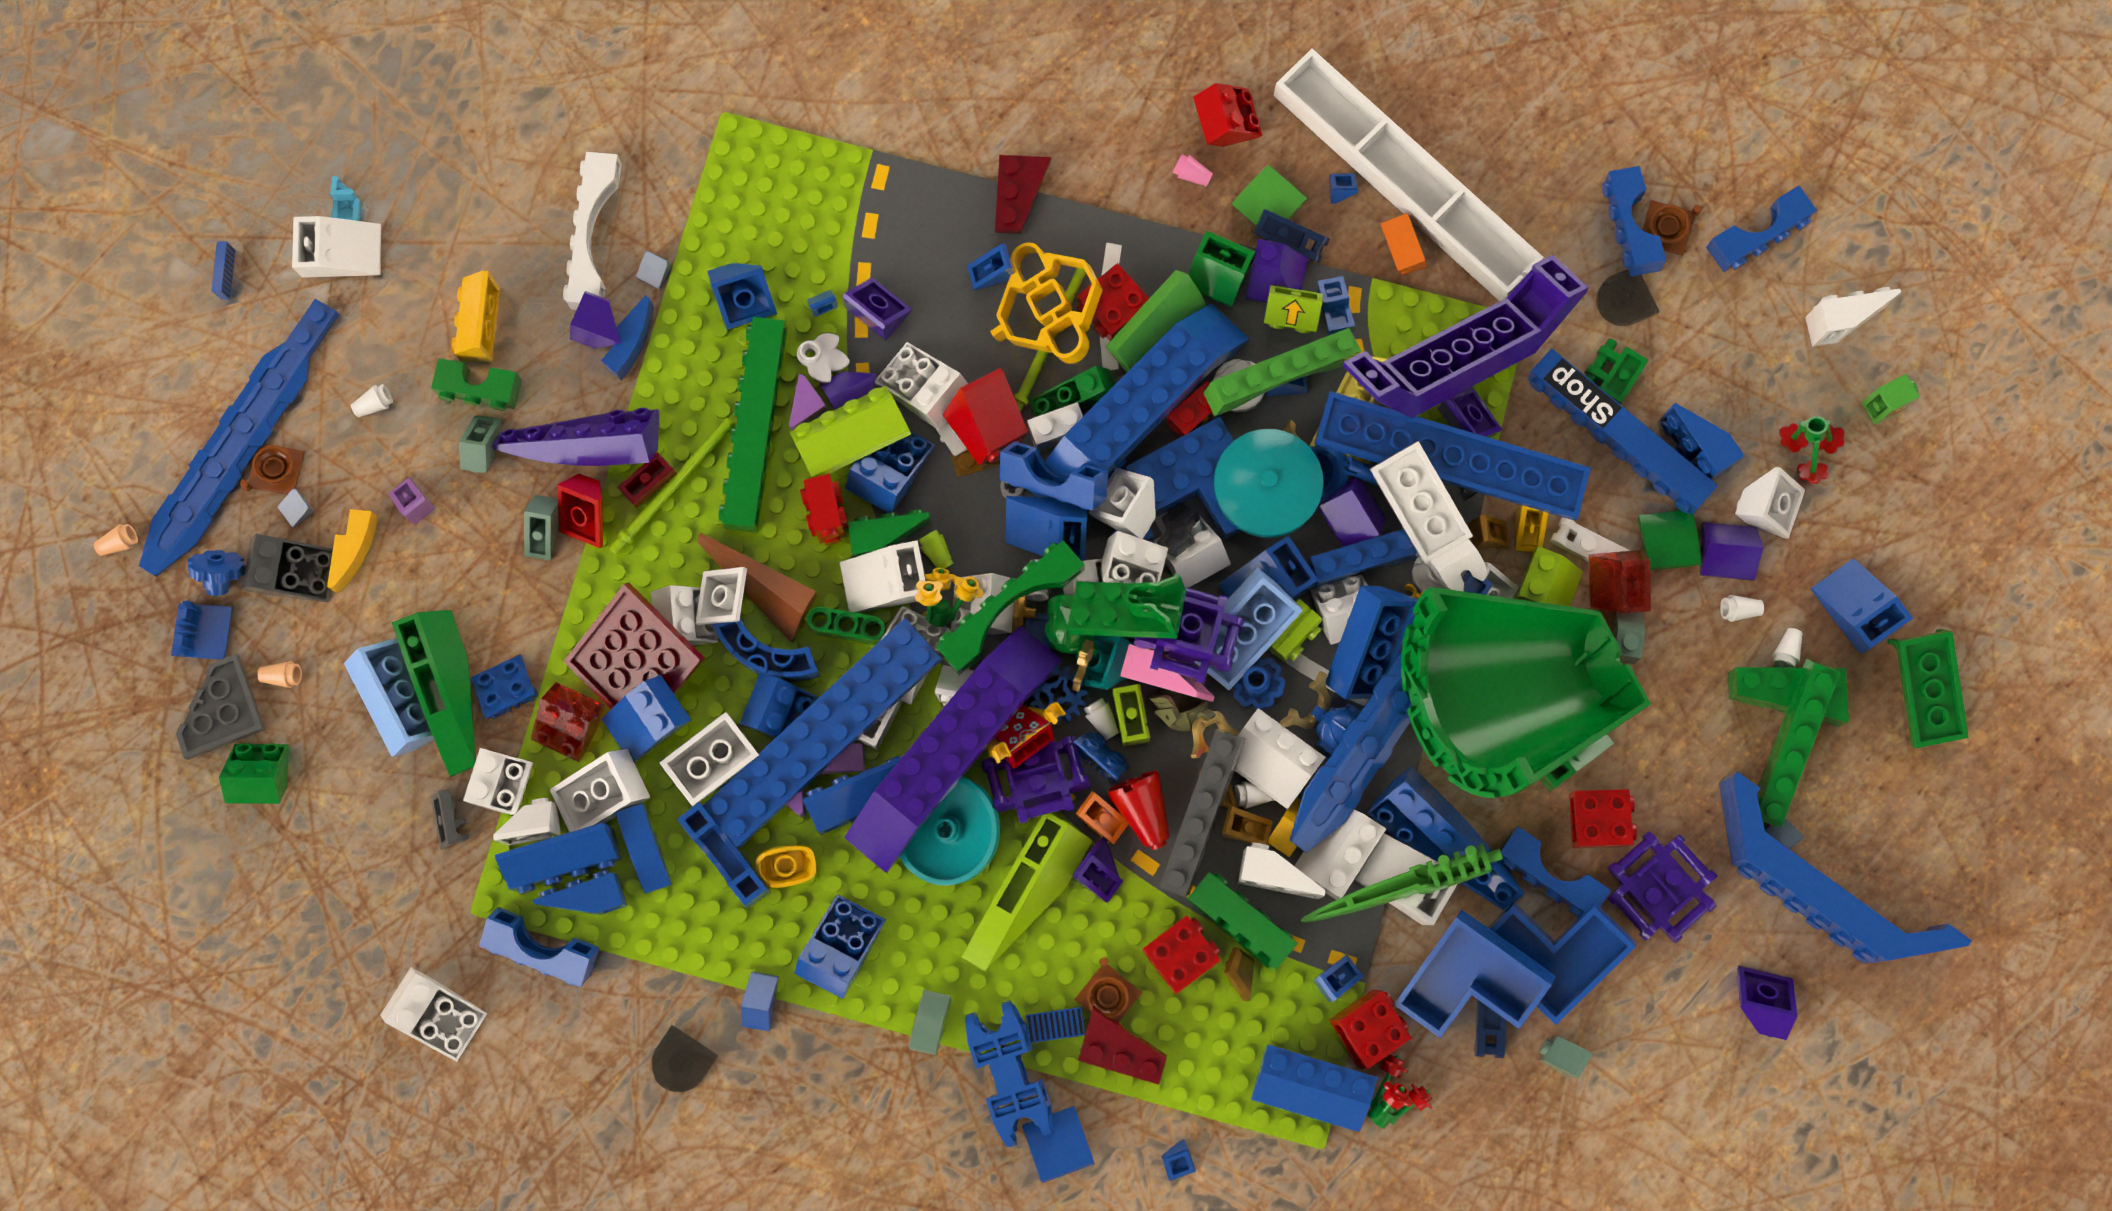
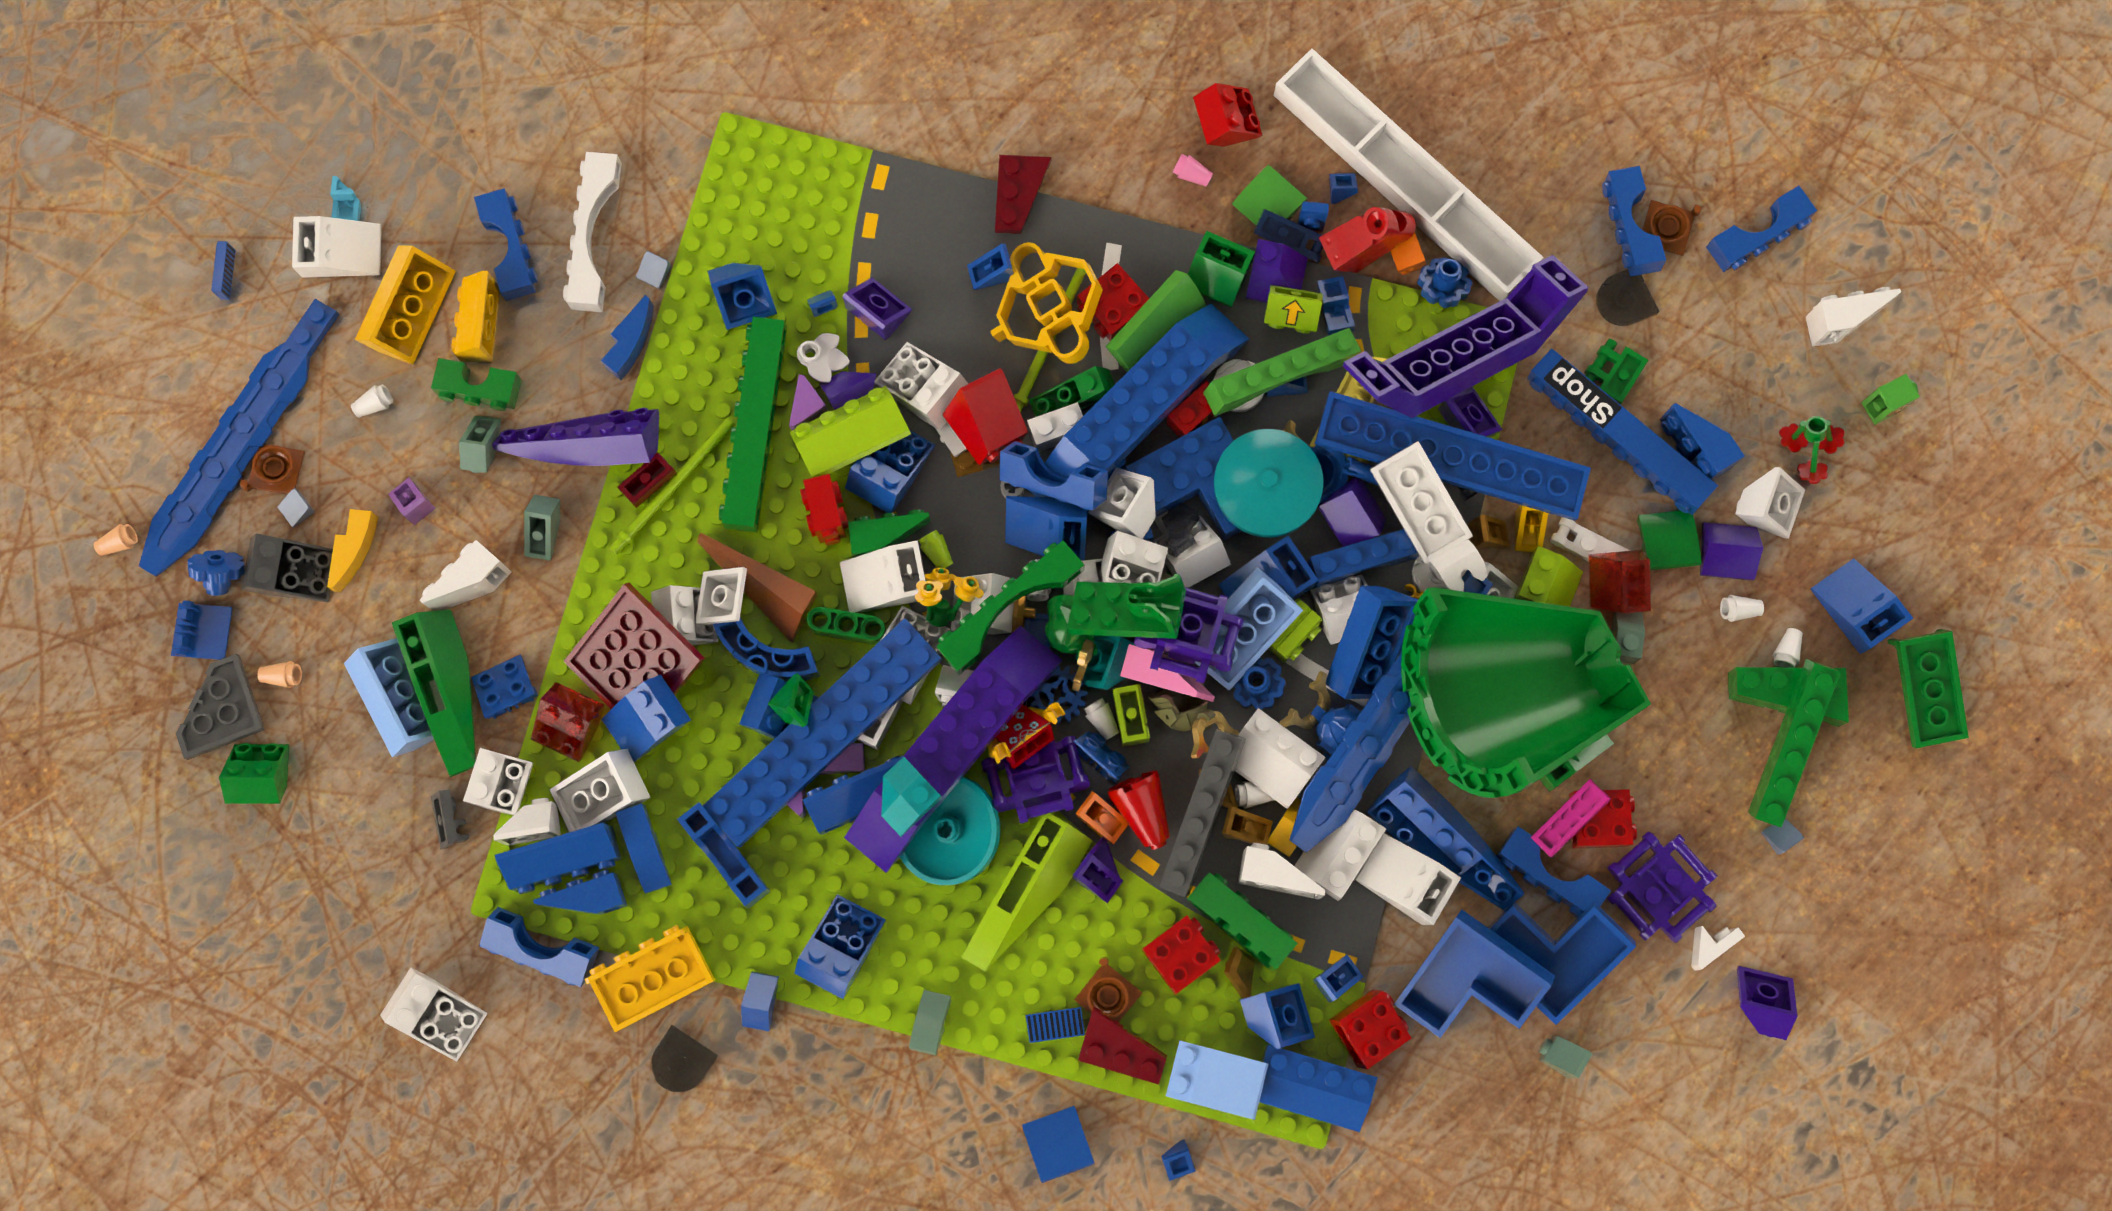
red slope [557,473,603,548] -> none
dark purple slope [570,291,621,349] -> none
white slope [660,712,759,807] -> none
yellow piece [755,845,816,888] -> none
blue piece [965,1000,1054,1147] -> none
bright green piece [1301,844,1503,923] -> none
plant [1367,1054,1433,1129] -> none
dark blue plate [1474,999,1506,1059] -> none
blue slope [1719,772,1972,964] -> none
none -> yellow slope [355,245,456,365]
none -> white slope [419,540,512,611]
none -> blue arch [474,188,538,301]
none -> yellow bracket [584,924,715,1032]
none -> green slope [768,673,814,727]
none -> teal slope [881,757,942,837]
none -> light blue slope [1166,1041,1268,1120]
none -> blue slope [1240,983,1315,1049]
none -> blue plate [1297,201,1329,231]
none -> red piece [1319,207,1416,273]
none -> blue plant [1417,257,1472,308]
none -> dark pink plate [1531,779,1611,858]
none -> white slope [1691,926,1745,971]

